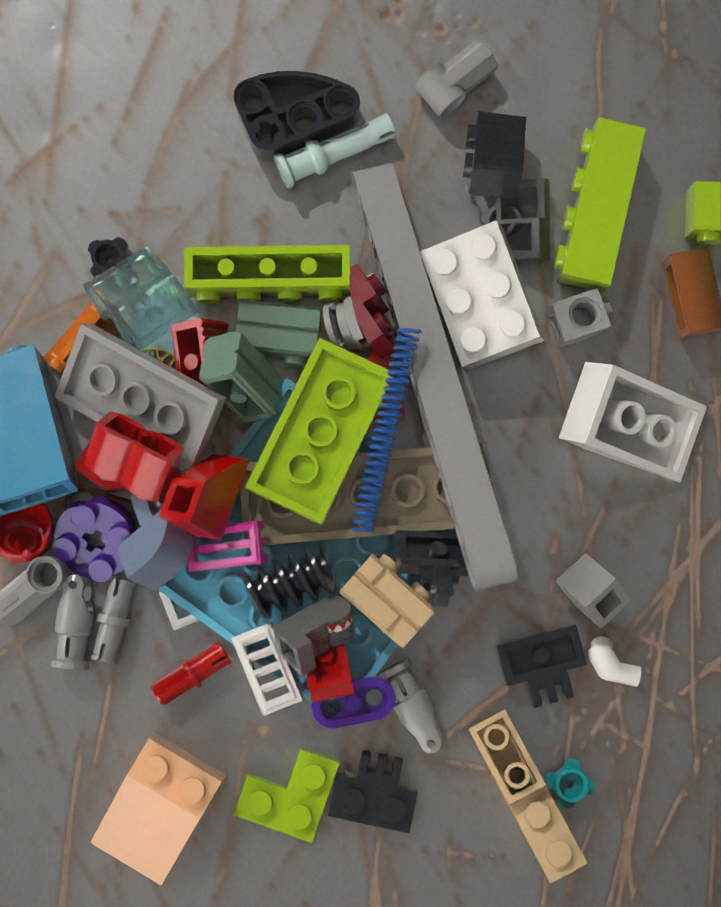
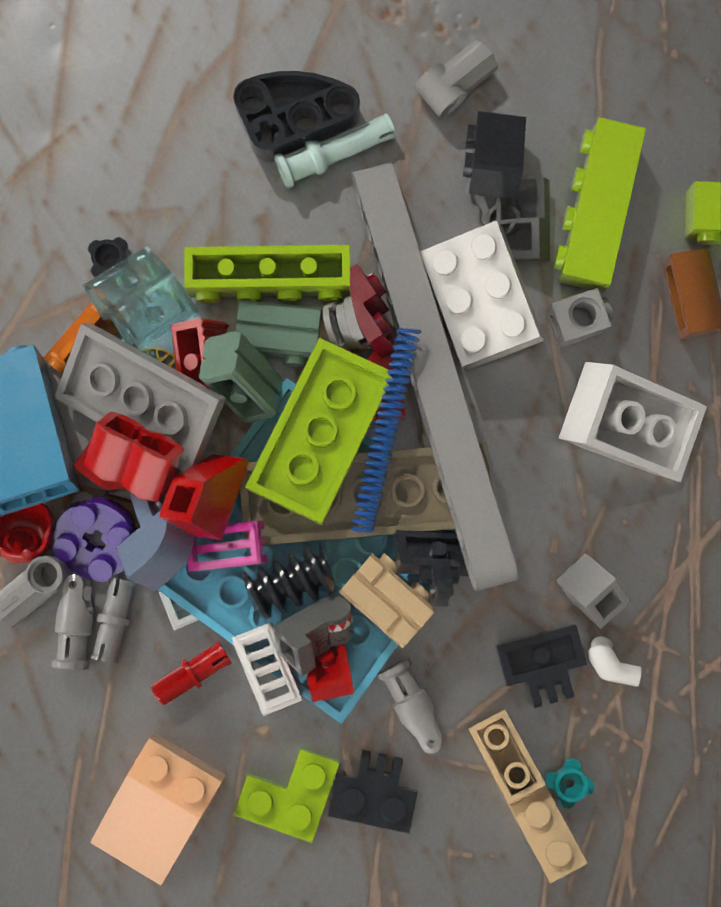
dark purple plate [312,676,396,729] -> none

